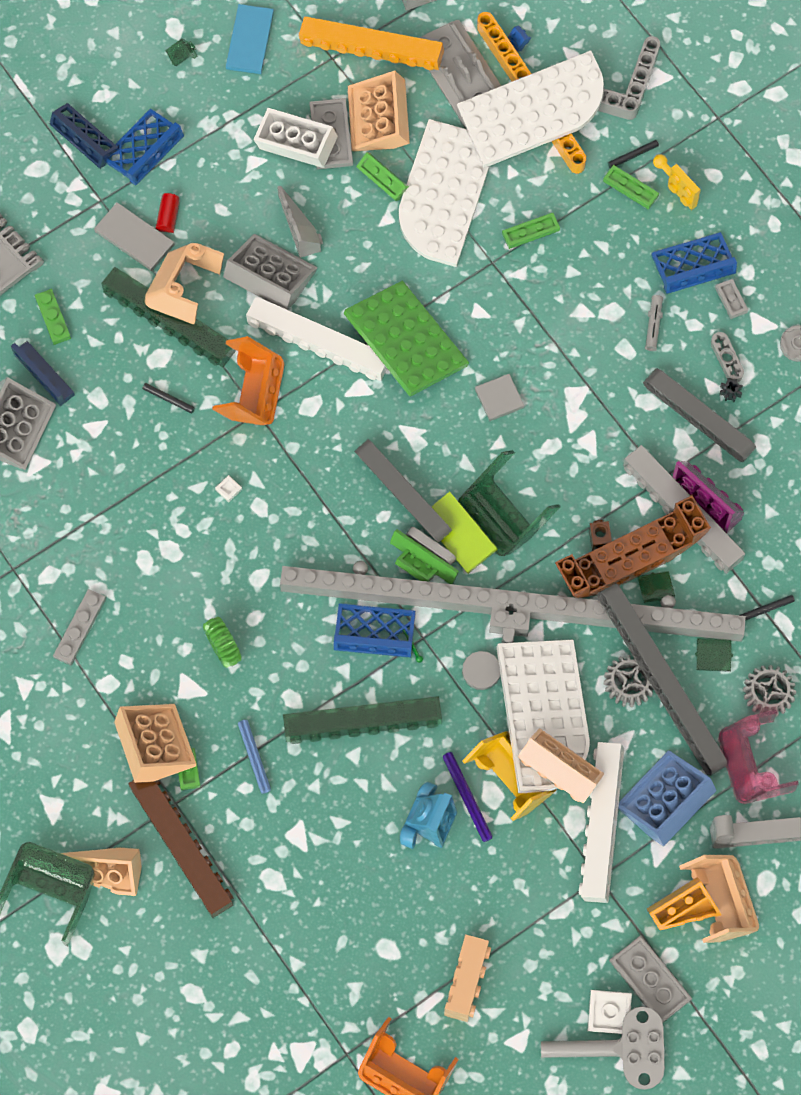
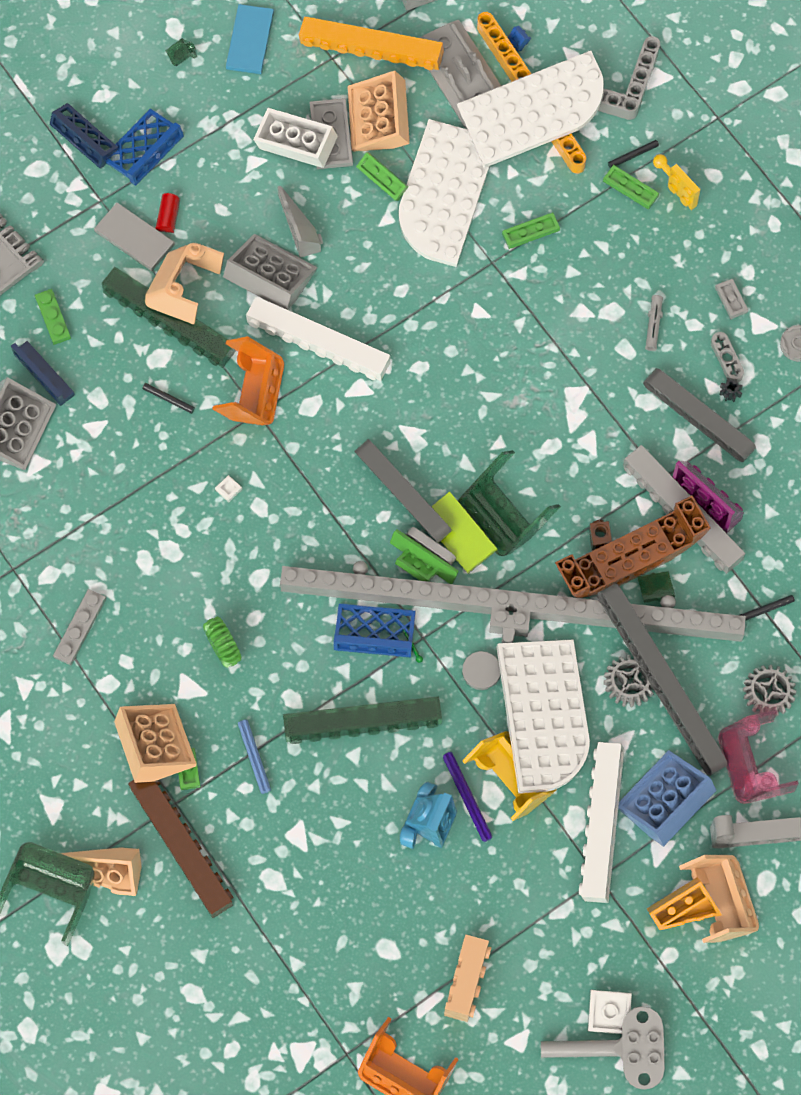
bright green plate [343,280,469,397] -> none
light grey tile [475,374,524,422] -> none
light nougat slope [518,728,604,803] -> none
light grey tile [609,935,692,1023] -> none
blue fence [651,232,737,294] -> none
clear green piece [695,638,733,672] -> none

